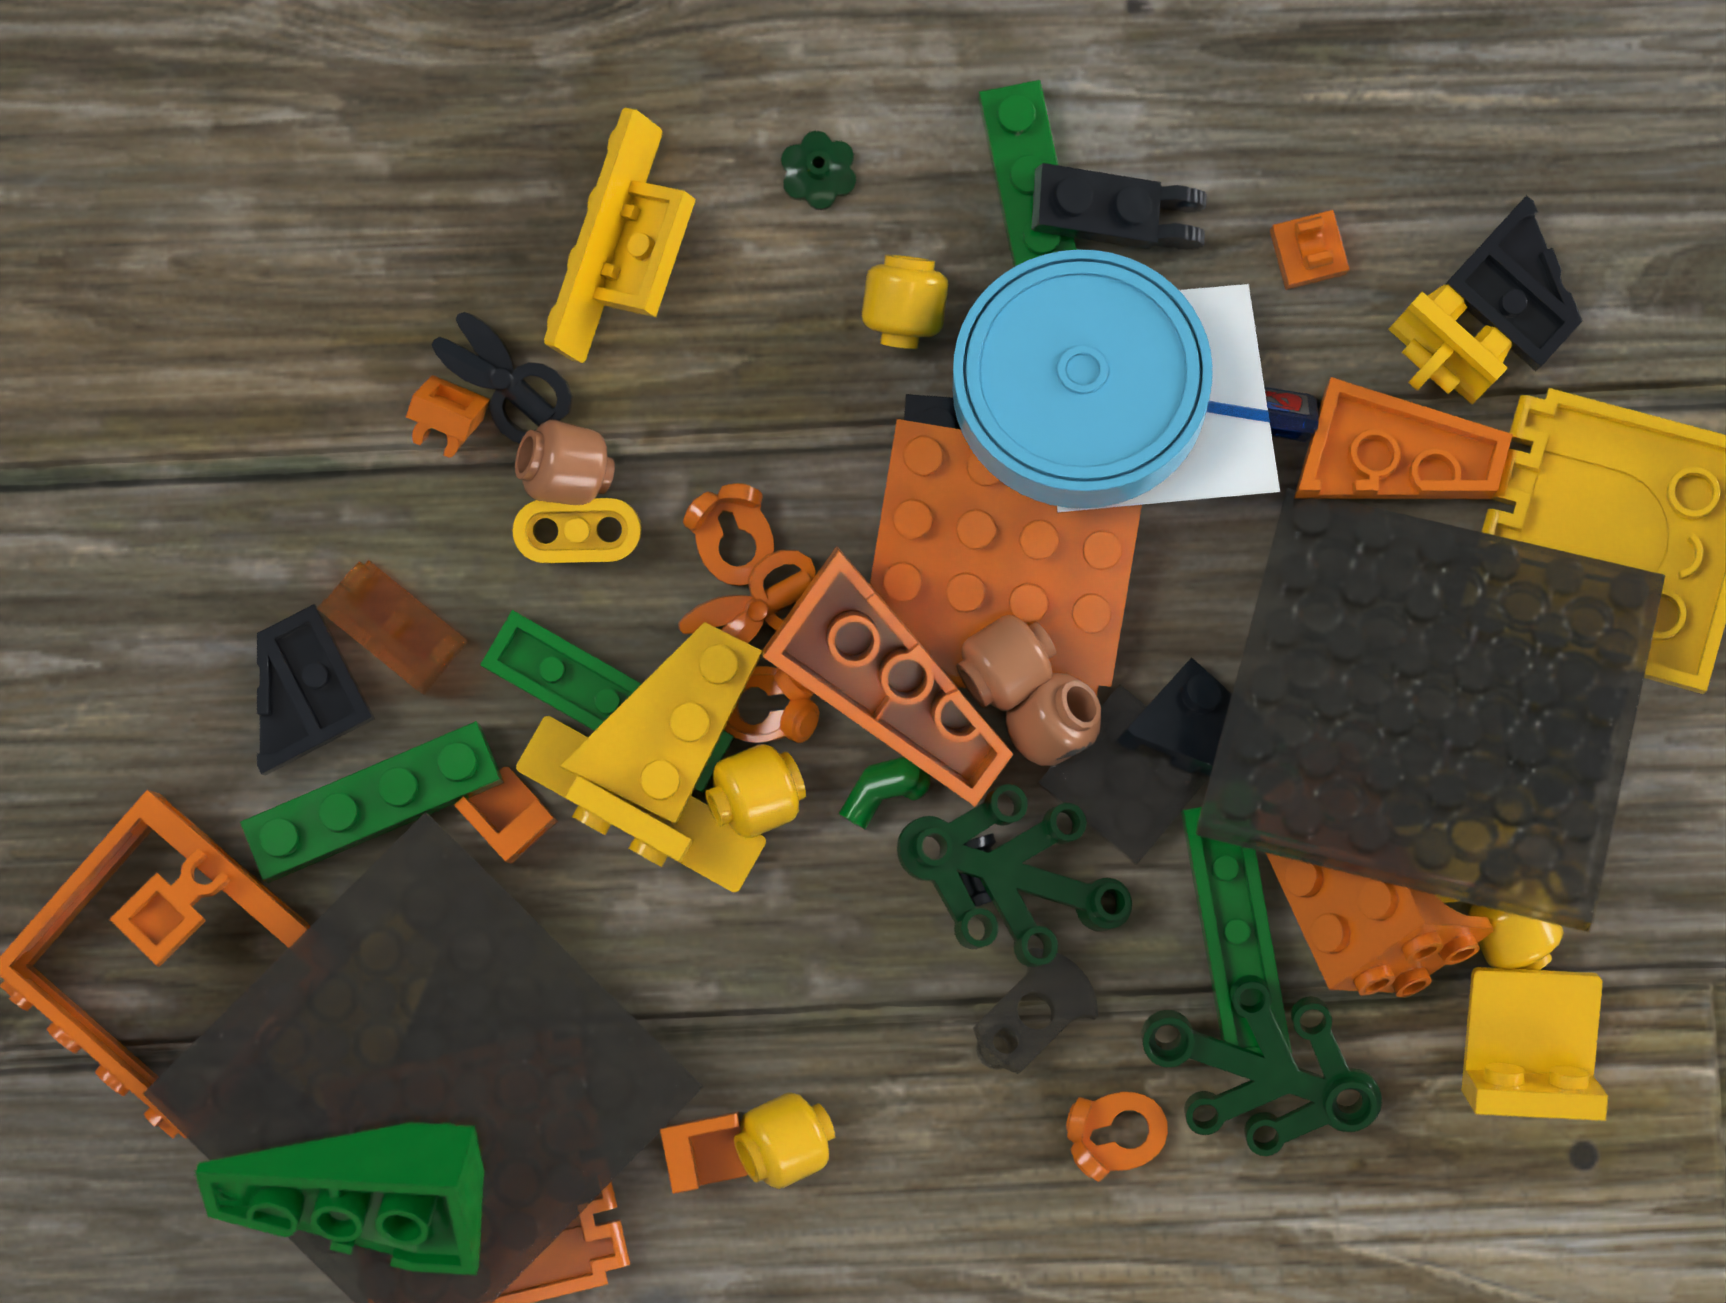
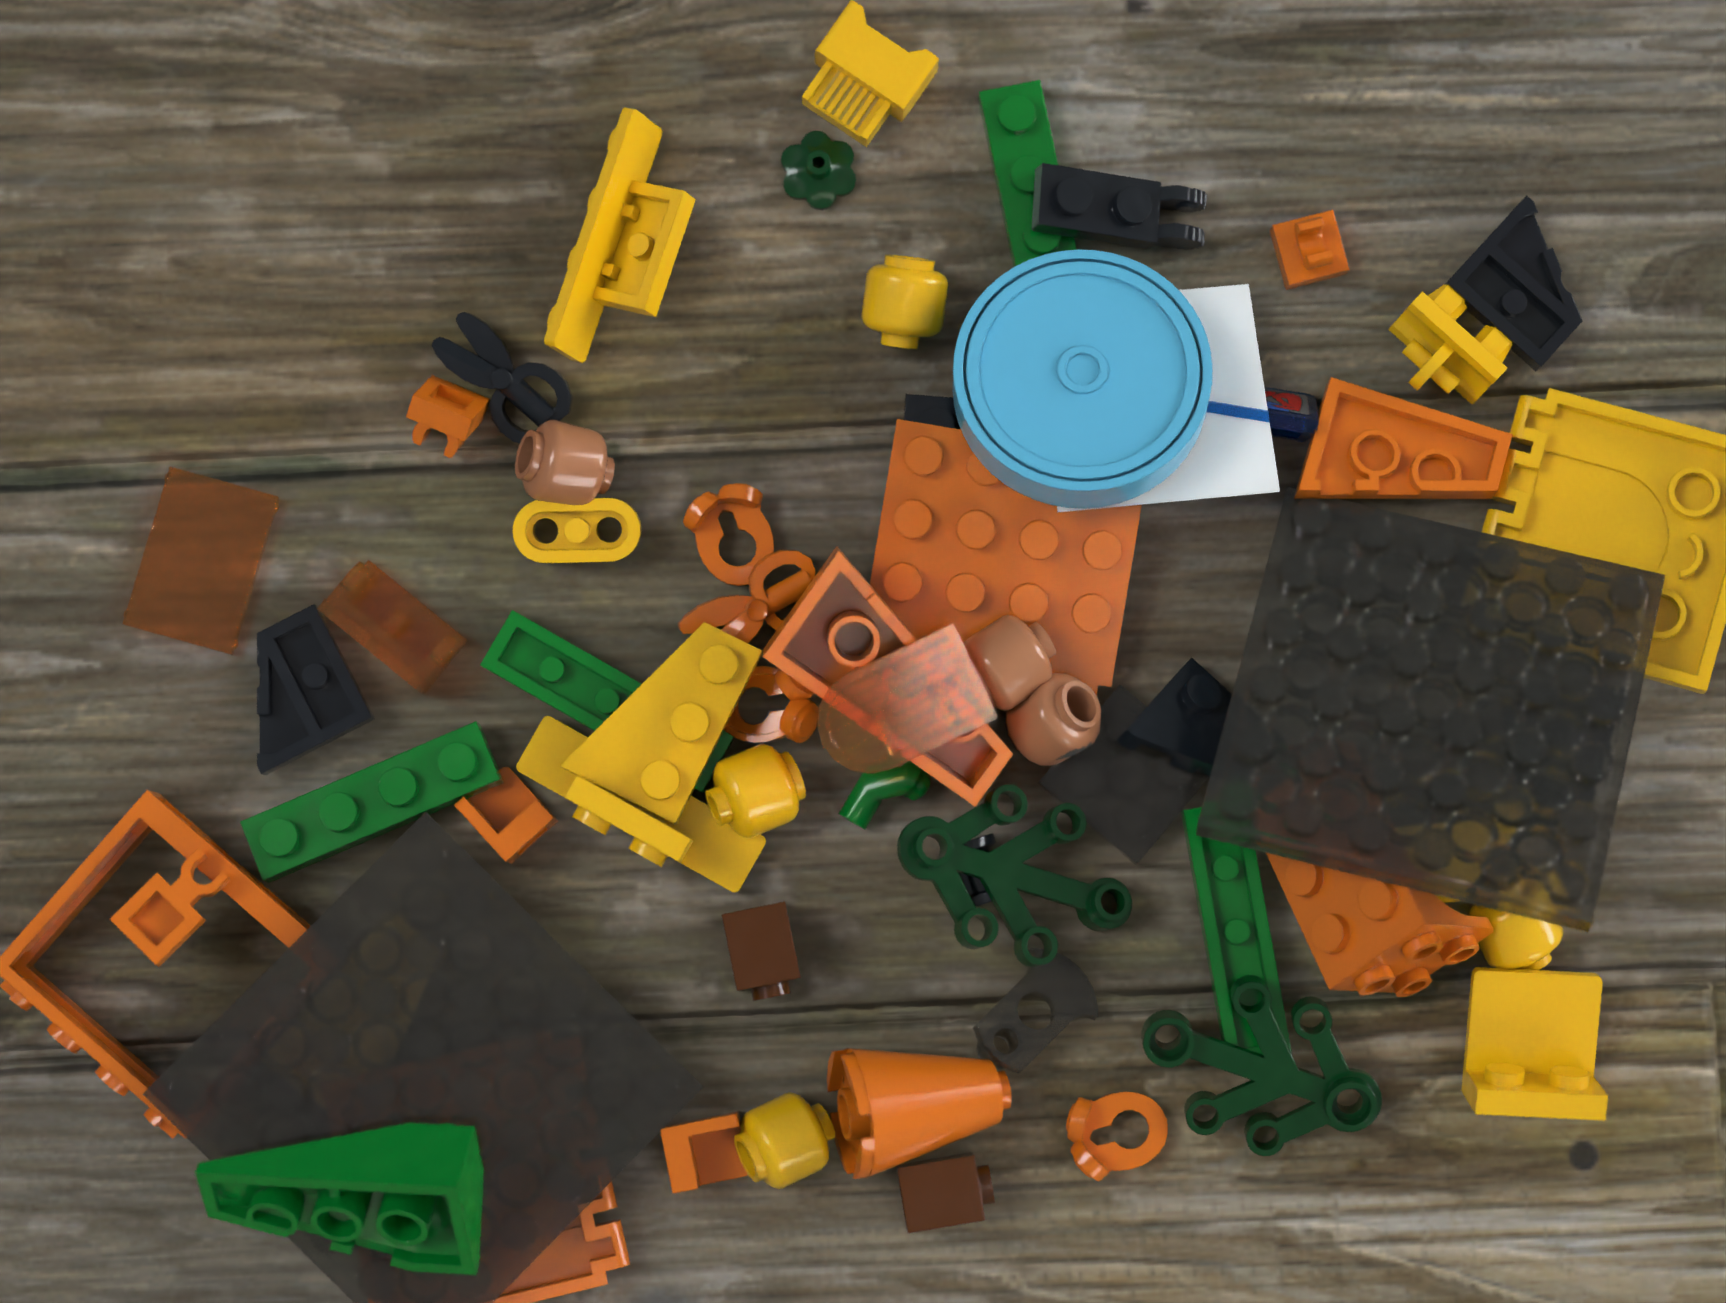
none -> clear orange piece [122,467,280,655]
none -> reddish brown brick [721,901,801,1001]
none -> yellow piece [802,0,939,148]
none -> clear orange window [817,623,998,774]
none -> orange cone [827,1048,1012,1179]
none -> reddish brown brick [896,1152,995,1233]

